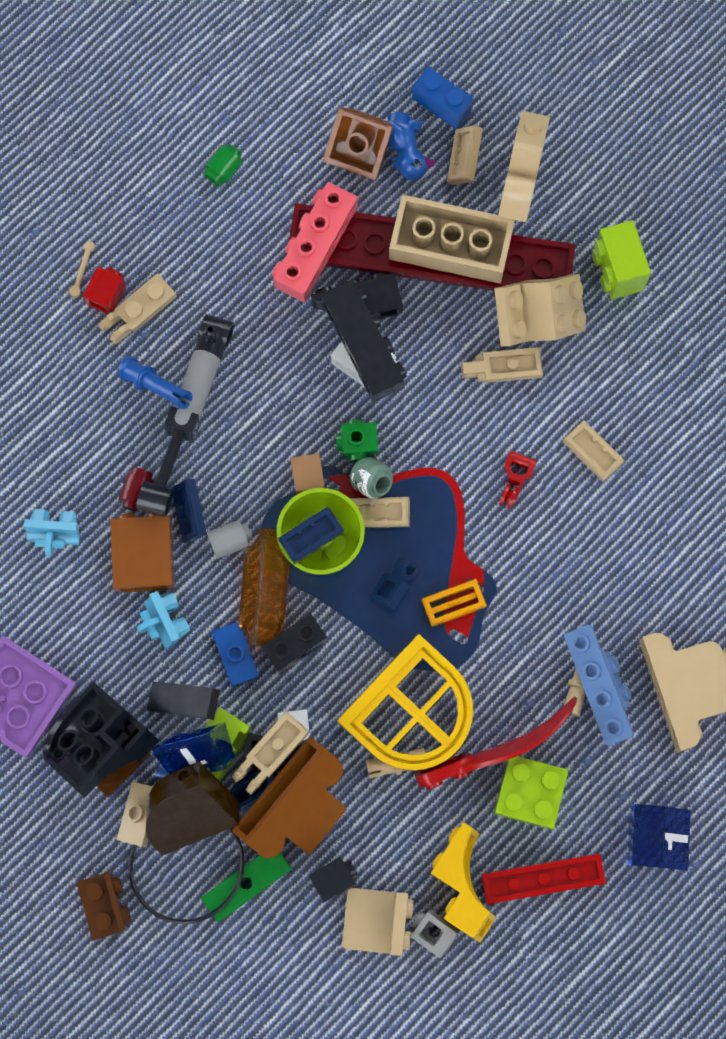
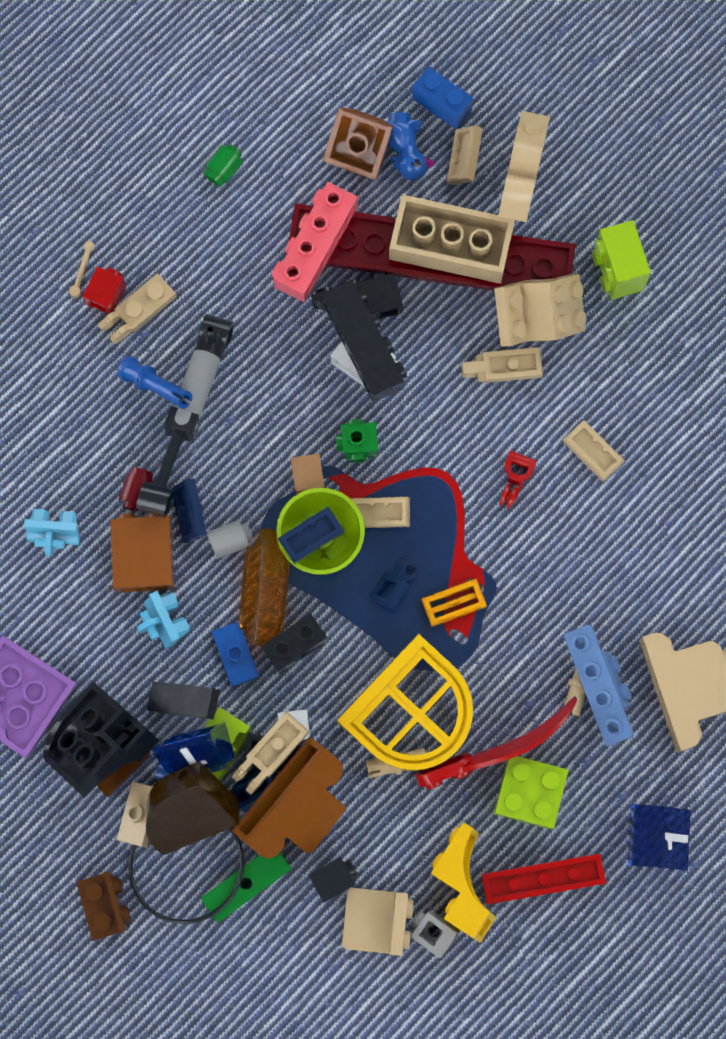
sand green head [350,457,393,499] -> none

